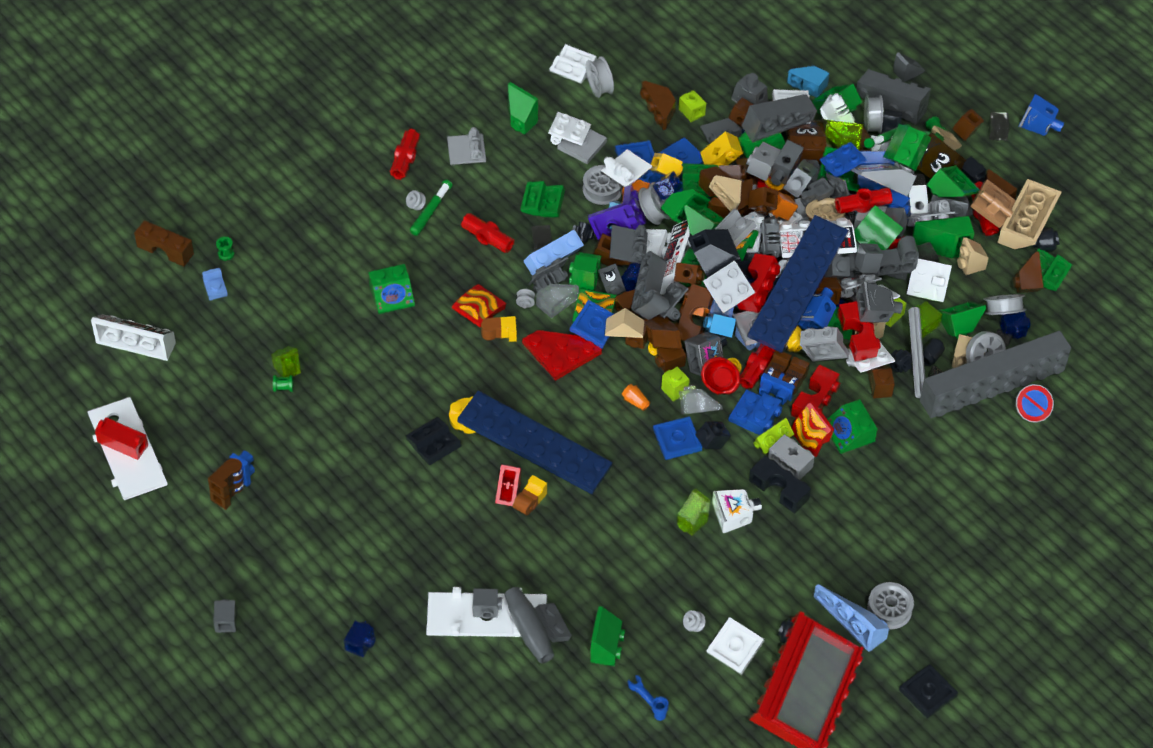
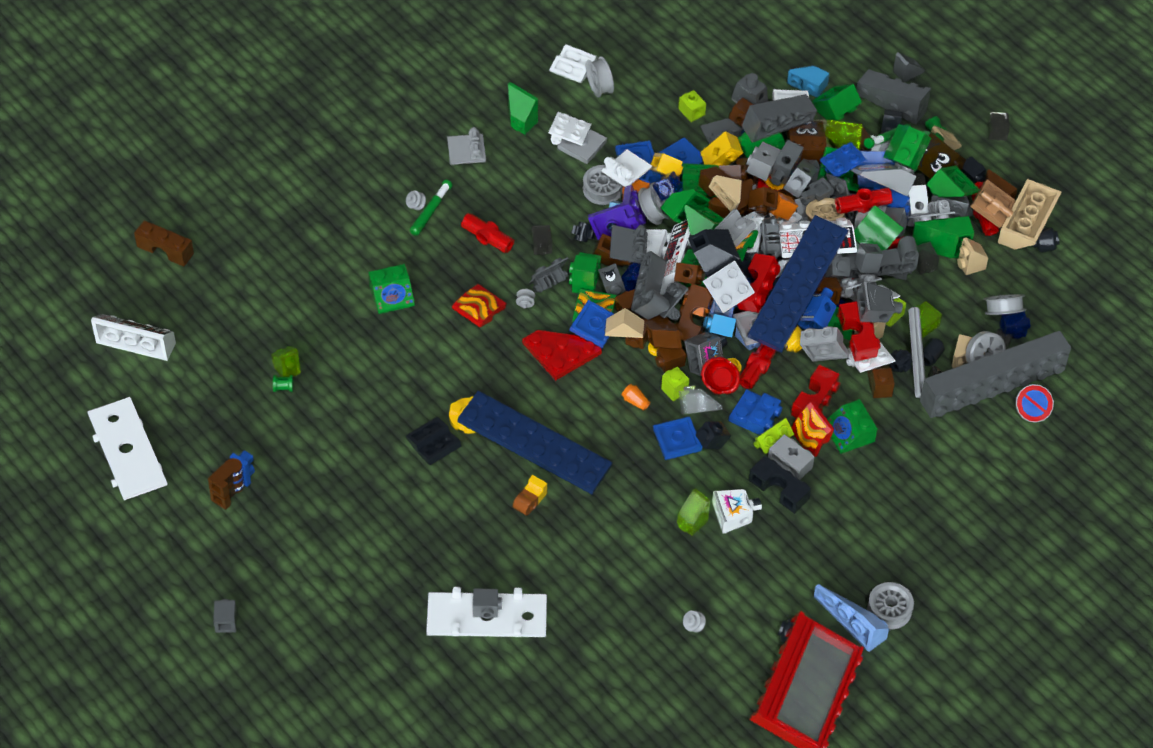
red brick [95,417,148,460] -> none
medium blue bracket [202,268,228,301] -> none
green bush [216,236,234,261] -> none
clear blue brick [344,620,376,658] -> none
red piece [390,129,420,180] -> none
leg [481,316,517,342] -> none
slope [495,464,521,506] -> none
dark grey plate [505,587,572,663] -> none
green slope [520,181,565,217] -> none
light blue arch [524,230,584,276] -> none
clear slope [536,284,579,319] -> none
green slope [590,606,625,667] -> none
blue brick [628,675,669,721] -> none
reddish brown slope [640,81,676,130] -> none
white hinge [707,617,764,675] -> none
hips [759,350,810,405] -> none
white hinge [820,93,855,139] -> none
light grey wheel [864,95,883,134] -> none
black tile [899,664,959,719] -> none
white hinge [907,259,952,303] -> none
green slope [936,301,986,338] -> none
reddish brown brick [952,109,984,141] -> none
reddish brown slope [1013,251,1043,293] -> none
blue torso [1019,94,1064,135] -> none
green slope [1036,248,1073,291] -> none

